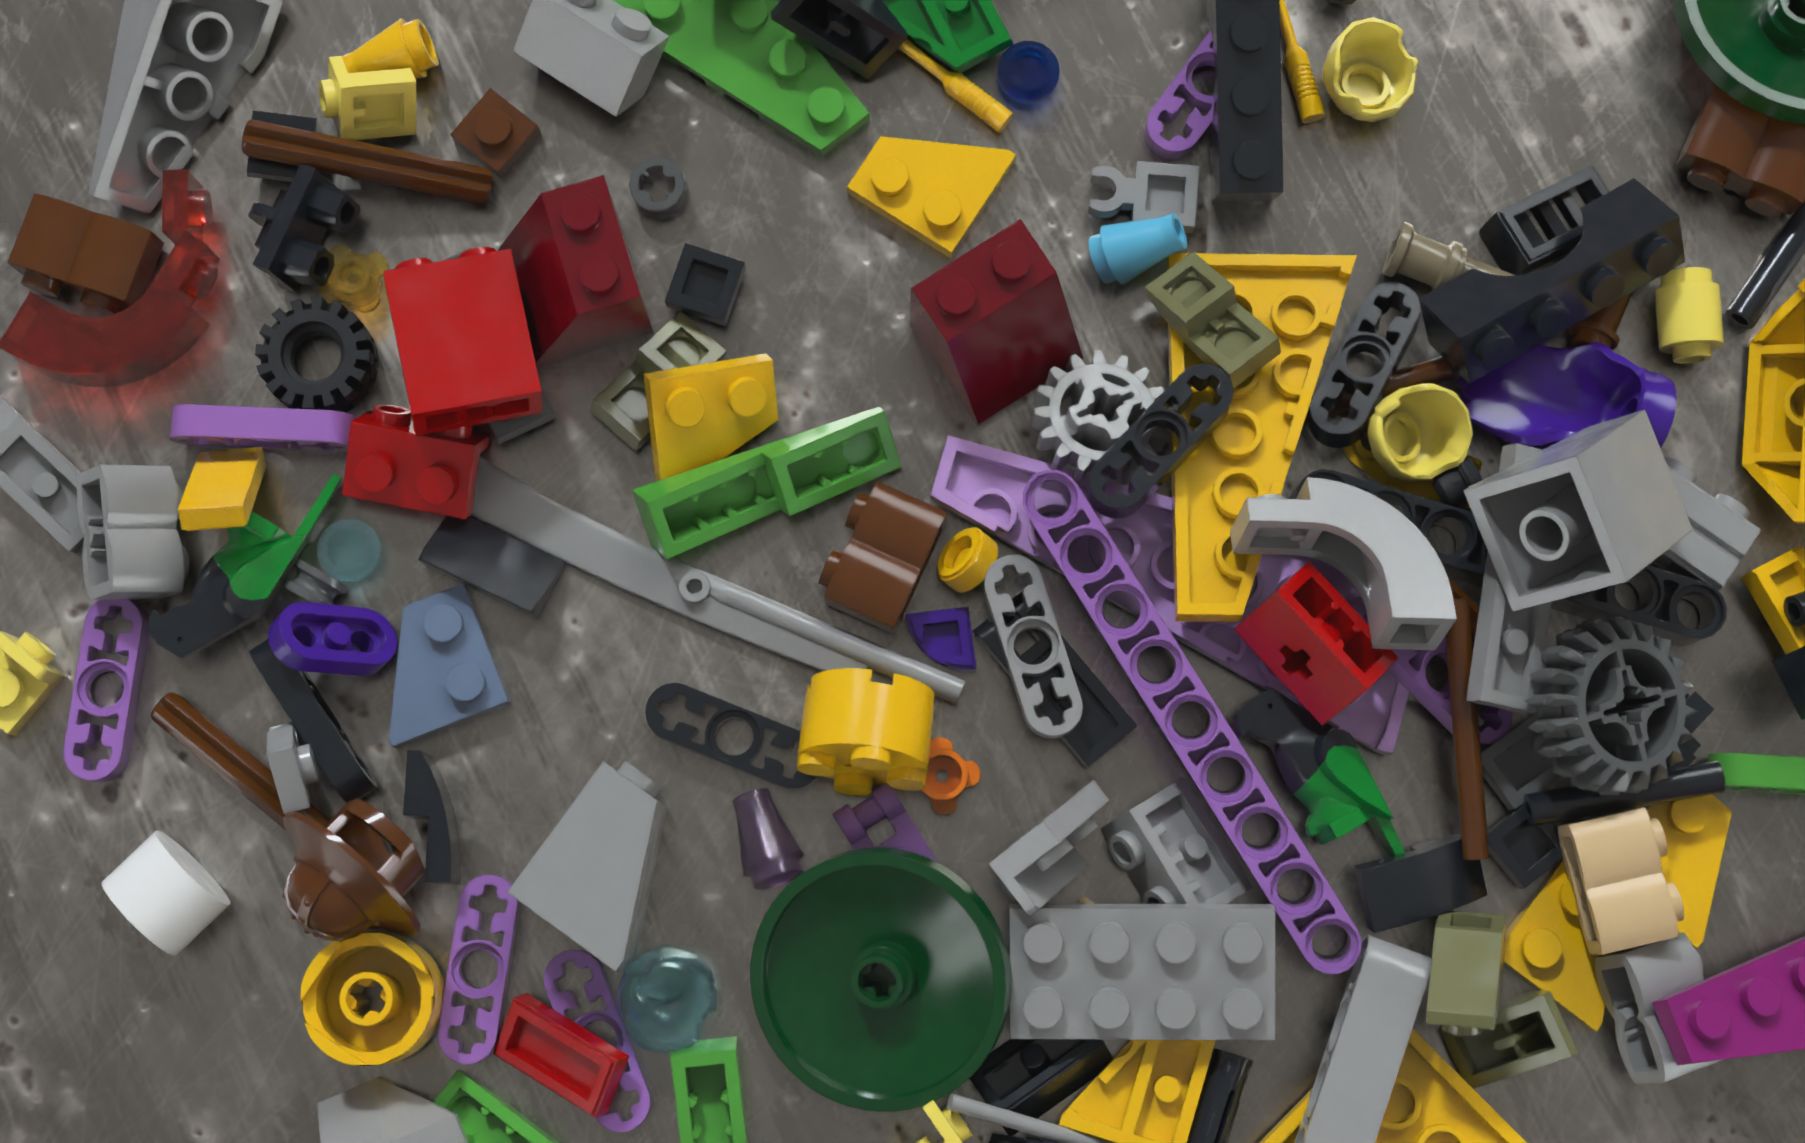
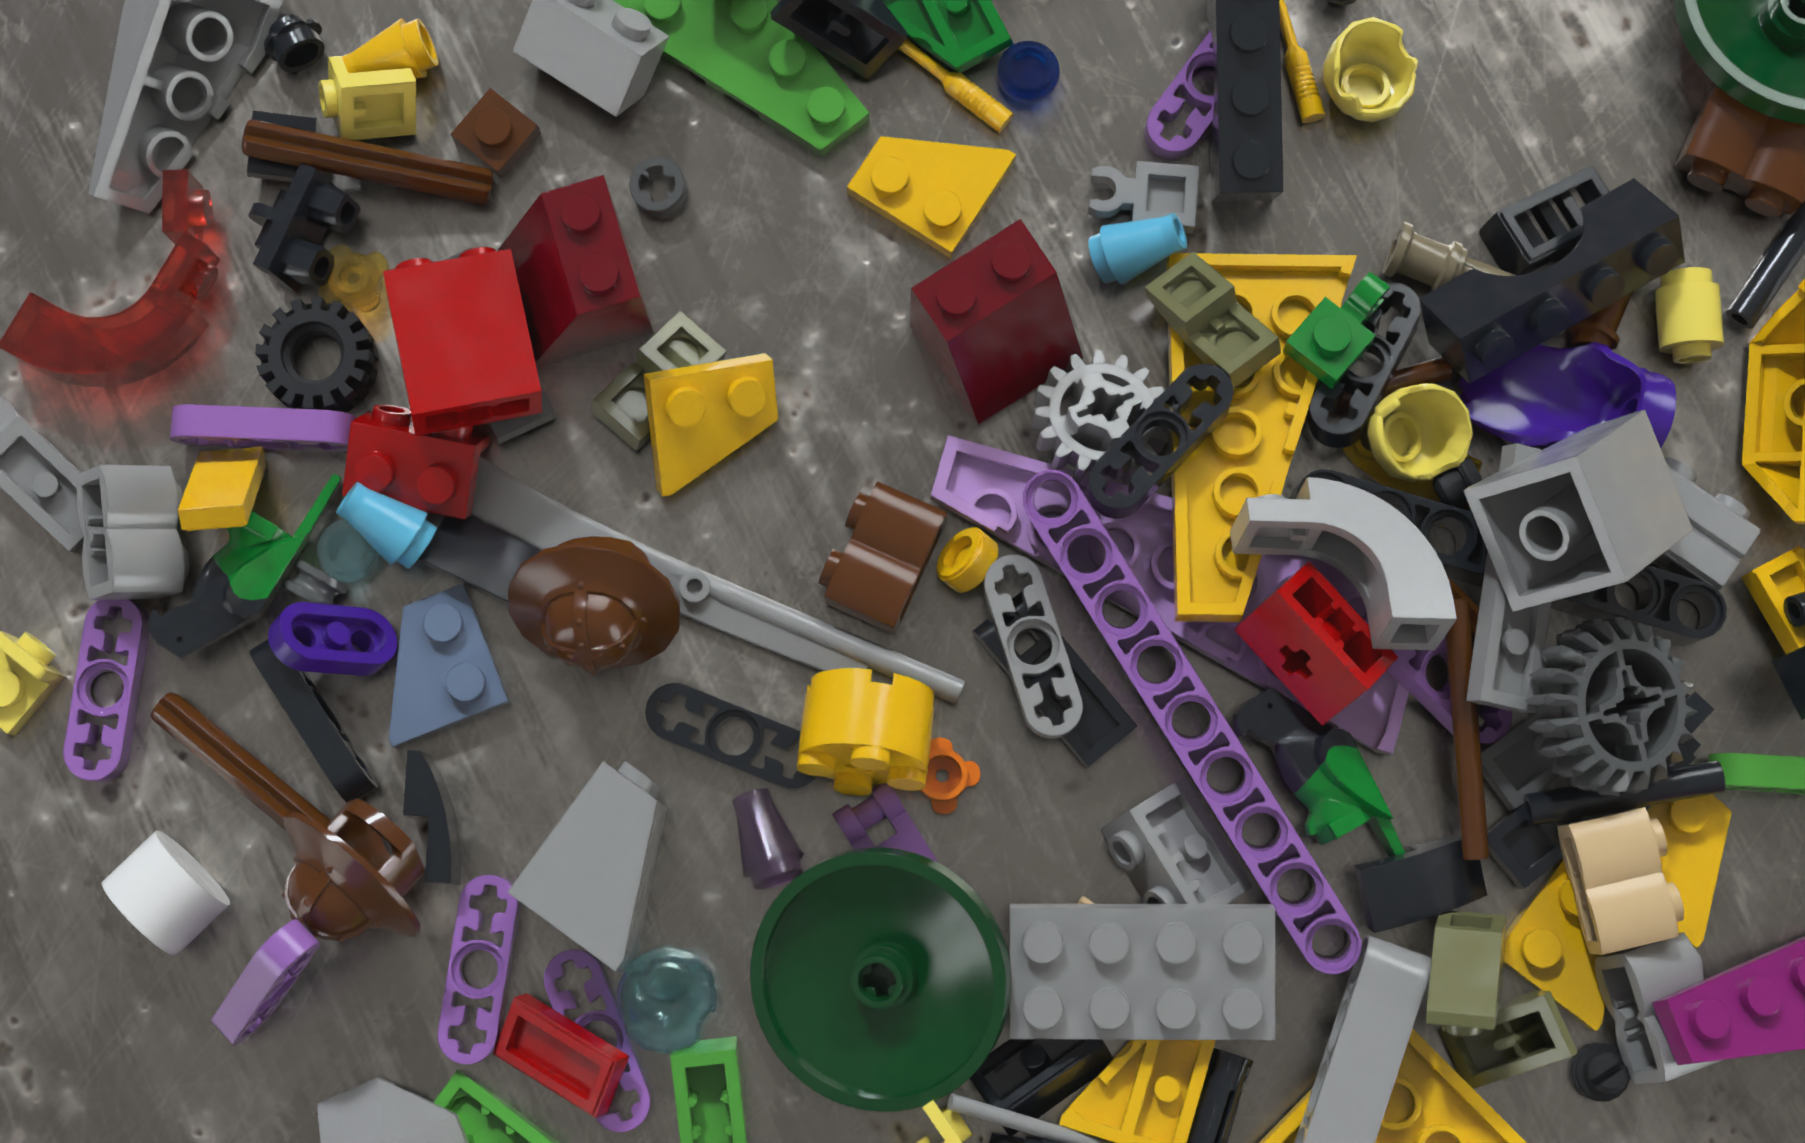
reddish brown brick [7,193,164,316] -> none
light grey plate [266,722,319,814] -> none
yellow brick [300,932,446,1066] -> none
bright green slope [632,407,902,559] -> none
black plate [665,243,746,326] -> none
dark purple tile [905,606,977,672] -> none
light grey bracket [989,780,1109,915] -> none
none -> medium lavender beam [211,919,320,1046]
none -> black plate [264,14,325,72]
none -> medium azure cone [336,482,437,569]
none -> reddish brown helmet [508,536,680,676]
none -> green plate [1282,272,1390,390]
none -> black piece [1572,1043,1630,1102]

